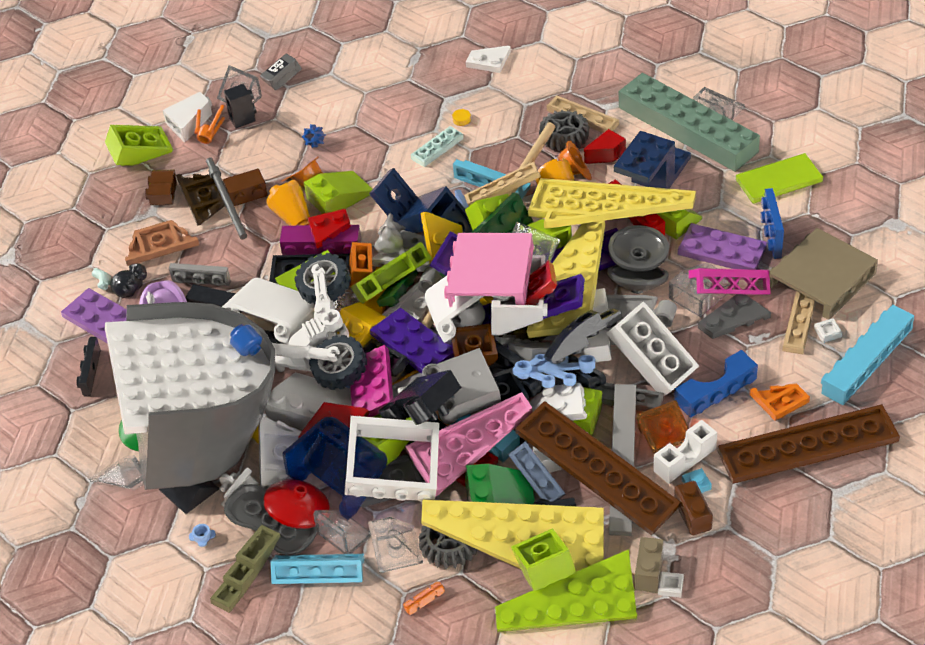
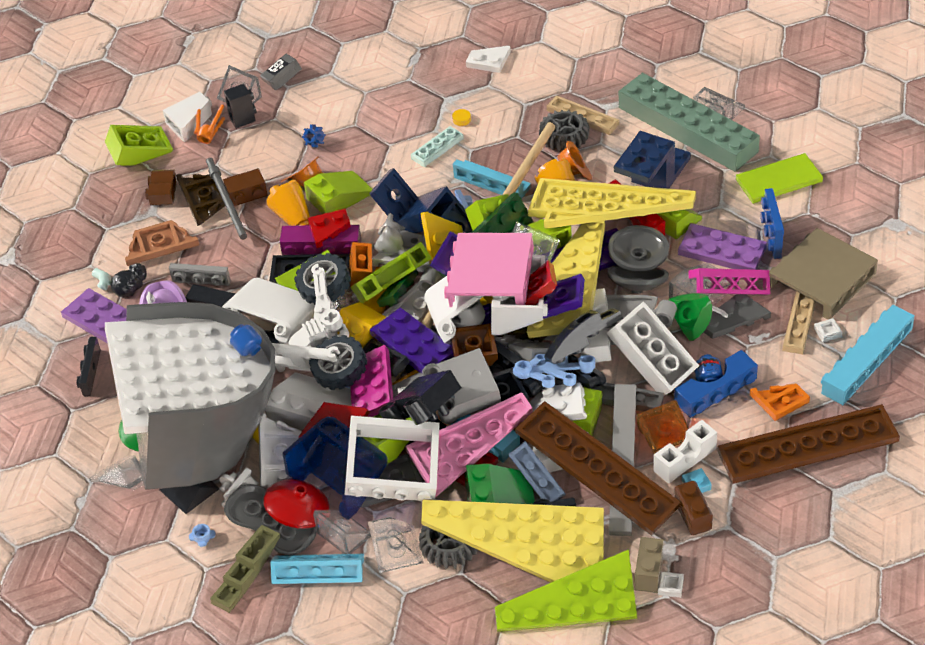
orange axle [403,581,445,615] -> none
tan tile [464,162,541,206] -> none
lime slope [511,528,576,591] -> none
red slope [584,129,626,164] -> none
none -> green hat [669,293,728,341]
none -> blue head [694,354,723,382]

